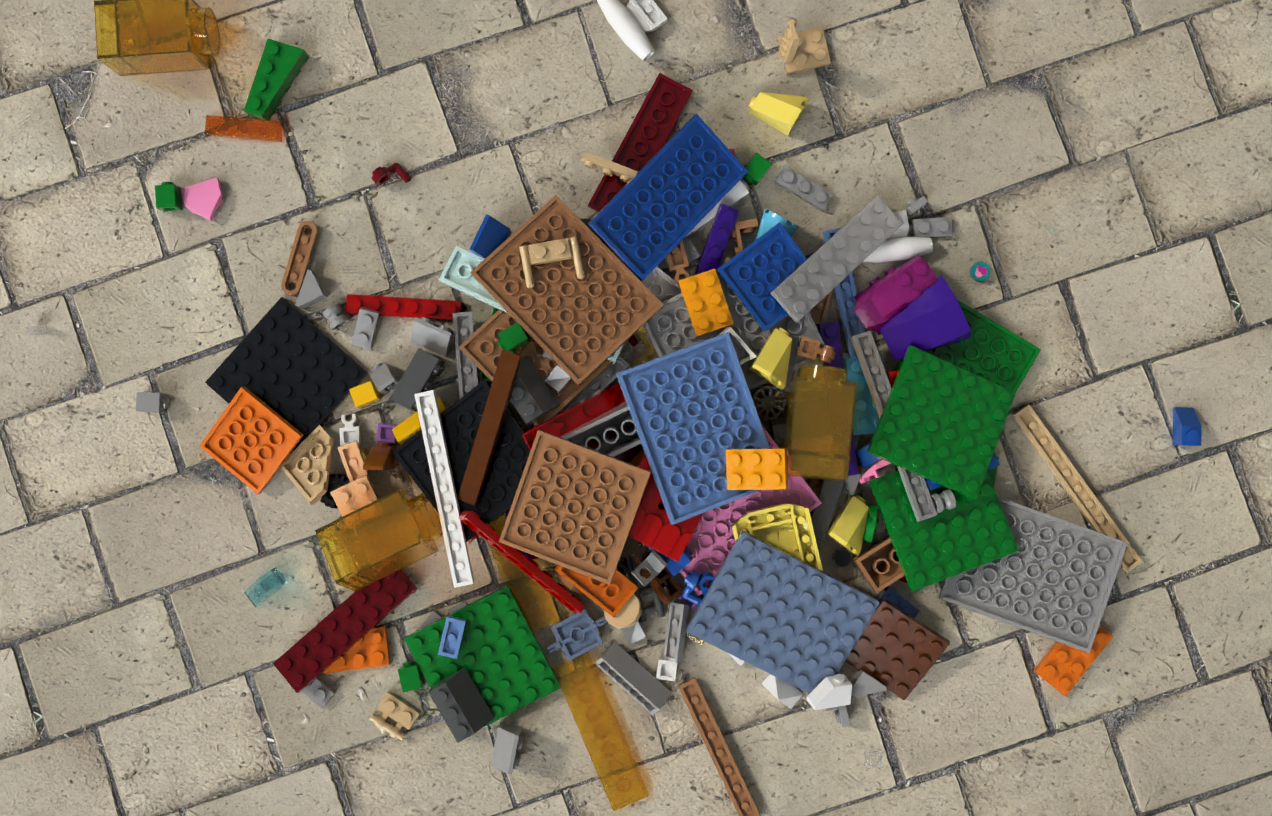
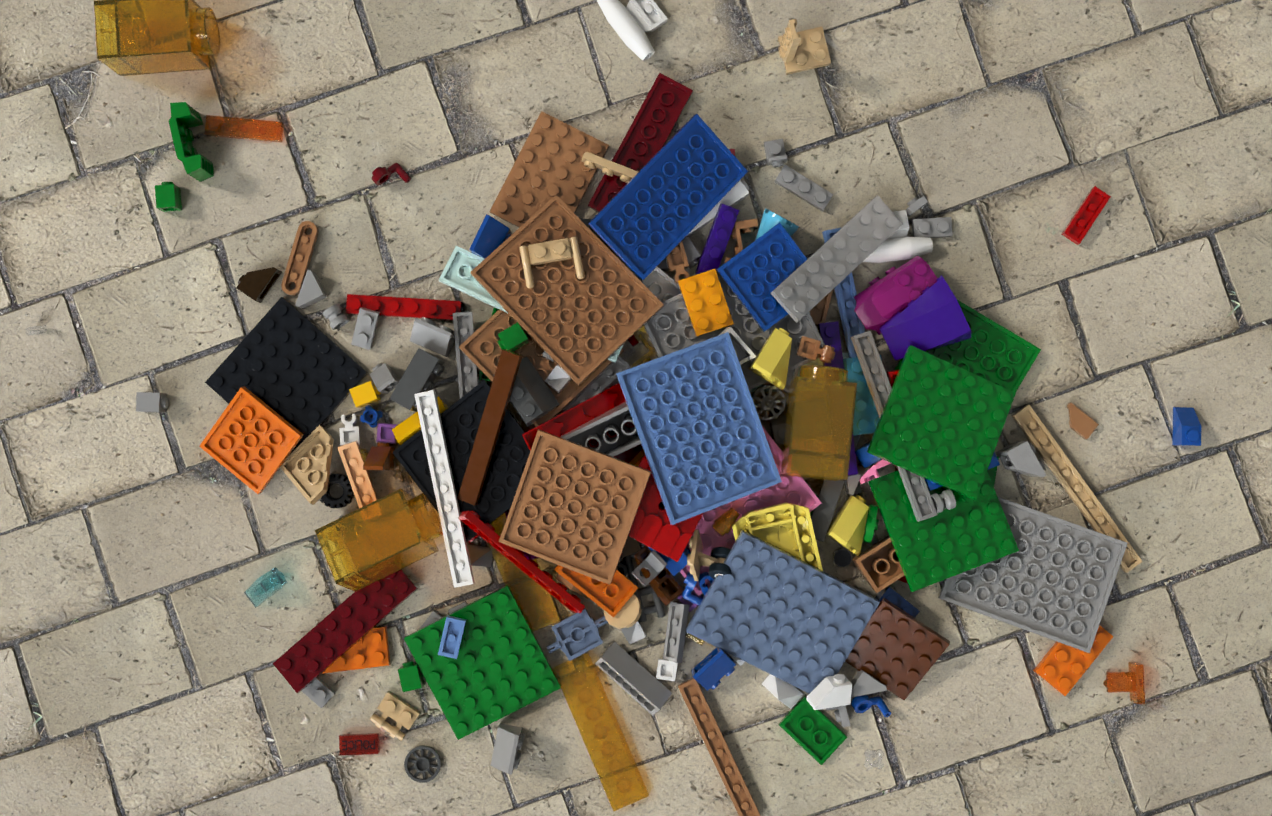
bright pink slope [181,177,225,221] -> none
green wedge [244,38,310,122] -> none
light nougat plate [330,475,383,527] -> none
dark grey slope [428,667,494,743] -> none
light orange plate [726,448,788,490] -> none
green brick [743,153,772,186] -> none
light yellow slope [748,92,809,136] -> none
teal tile [970,262,990,282] -> none
none -> green plate [168,102,214,182]
none -> dark brown slope [237,267,282,303]
none -> clear red tile [339,733,380,755]
none -> blue plate [360,405,383,428]
none -> dark grey wheel [404,745,441,783]
none -> light grey slope [467,543,494,567]
none -> medium nougat plate [489,111,609,228]
none -> tan plate [687,530,732,581]
none -> blue slope [691,647,736,691]
none -> clear yellow cone [712,507,740,536]
none -> light grey bracket [764,139,788,167]
none -> green tile [778,696,847,765]
none -> blue plate [851,695,891,717]
none -> light grey slope [996,441,1046,477]
none -> red plate [1061,186,1111,245]
none -> medium nougat tile [1067,402,1099,440]
none -> clear orange piece [1103,662,1145,704]

